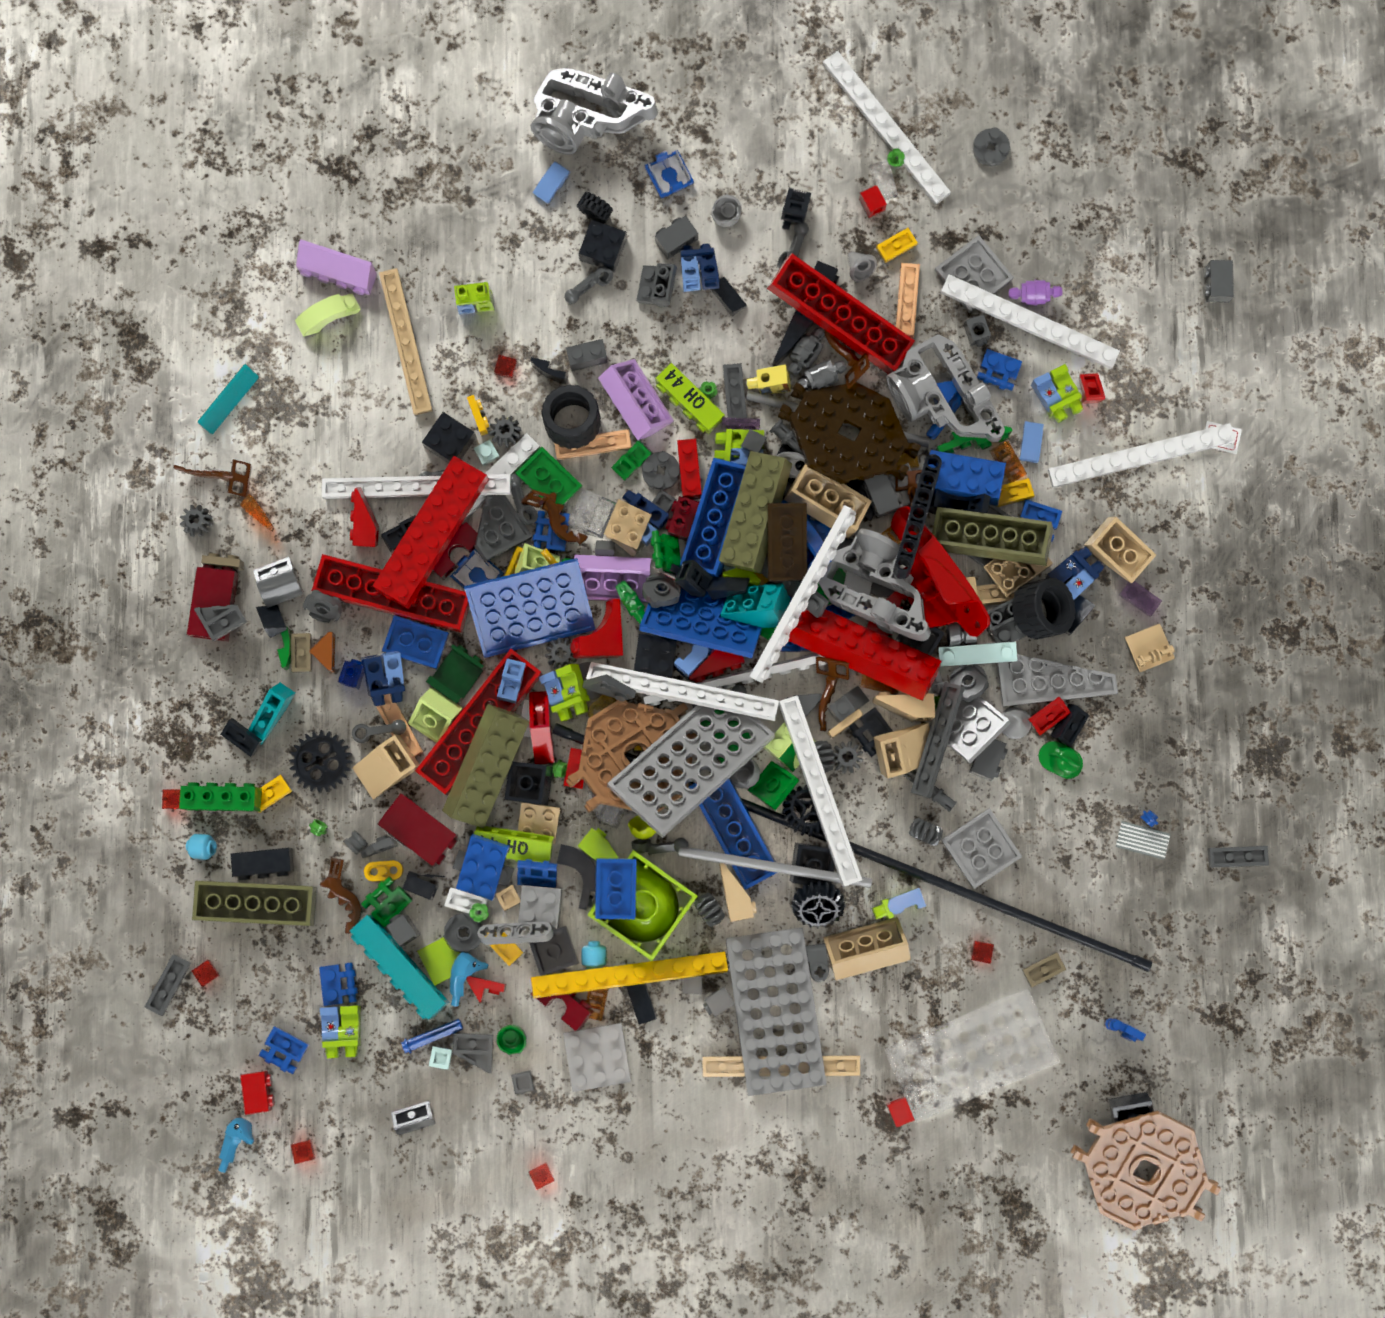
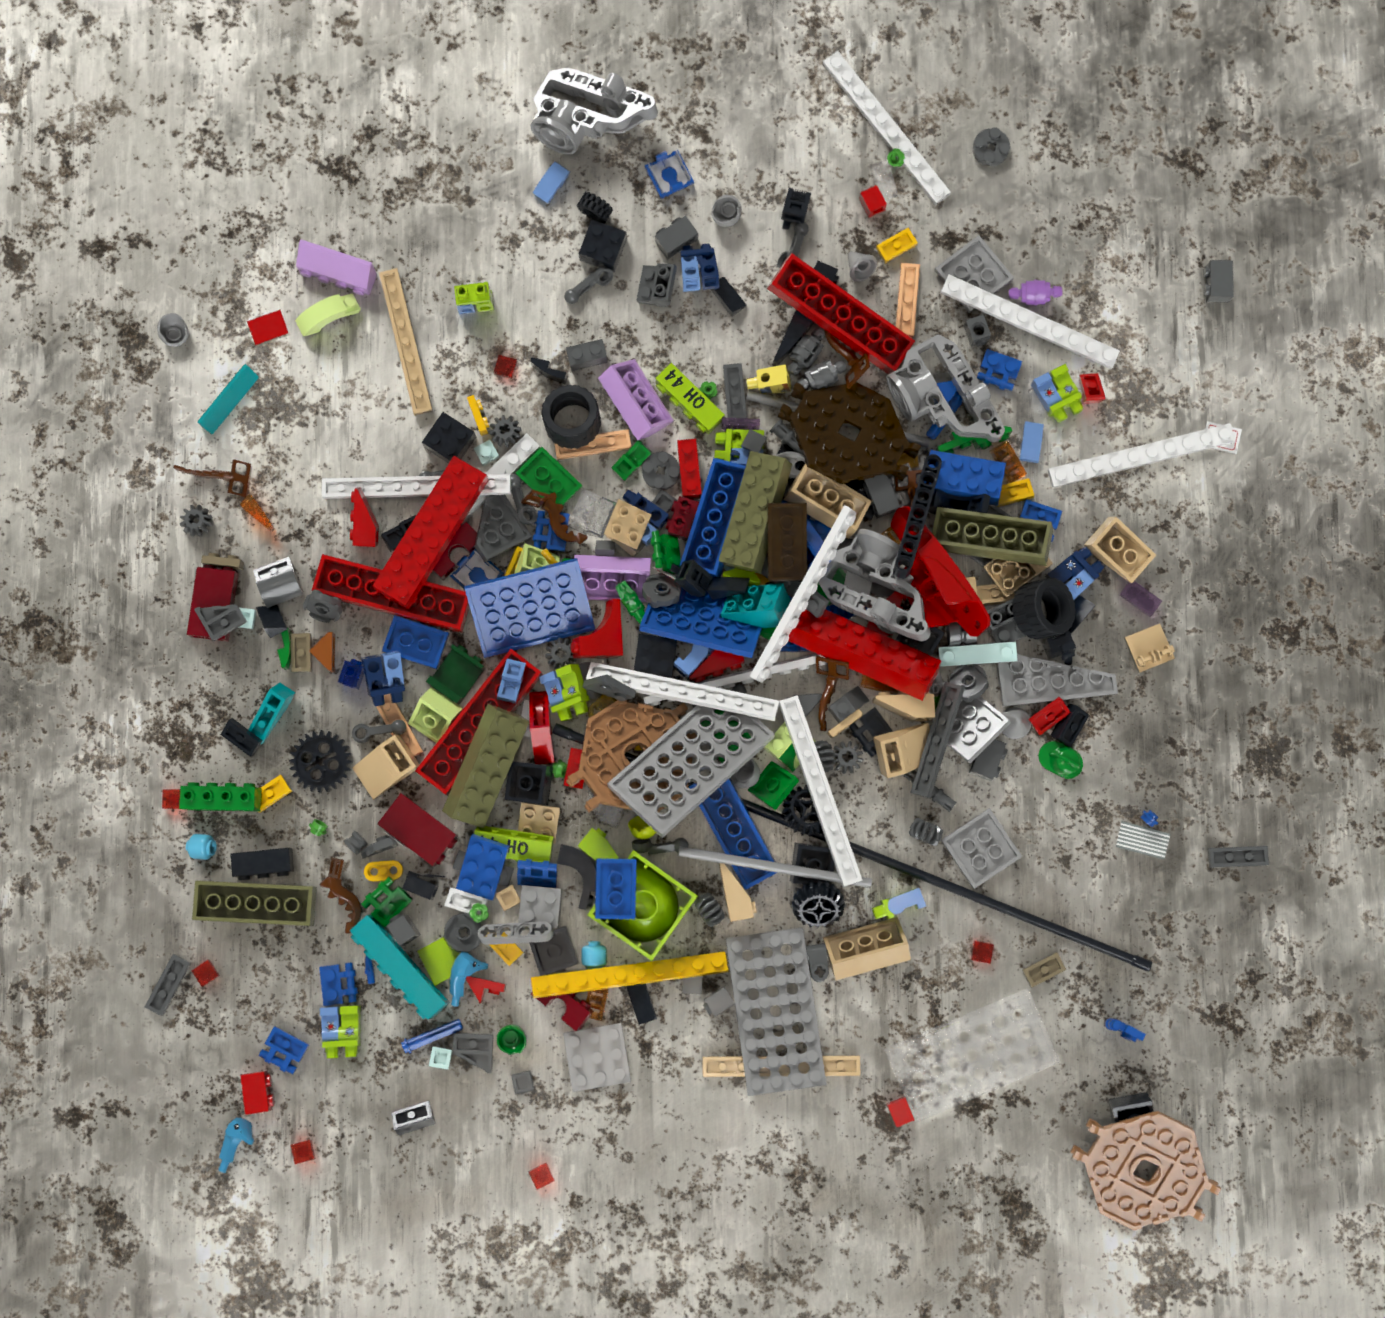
none -> light grey hair [157,313,189,347]
none -> light aqua plate [239,608,256,629]
none -> red sticker [247,310,289,345]
none -> blue helmet [365,956,375,984]
none -> black piece [1043,631,1076,665]

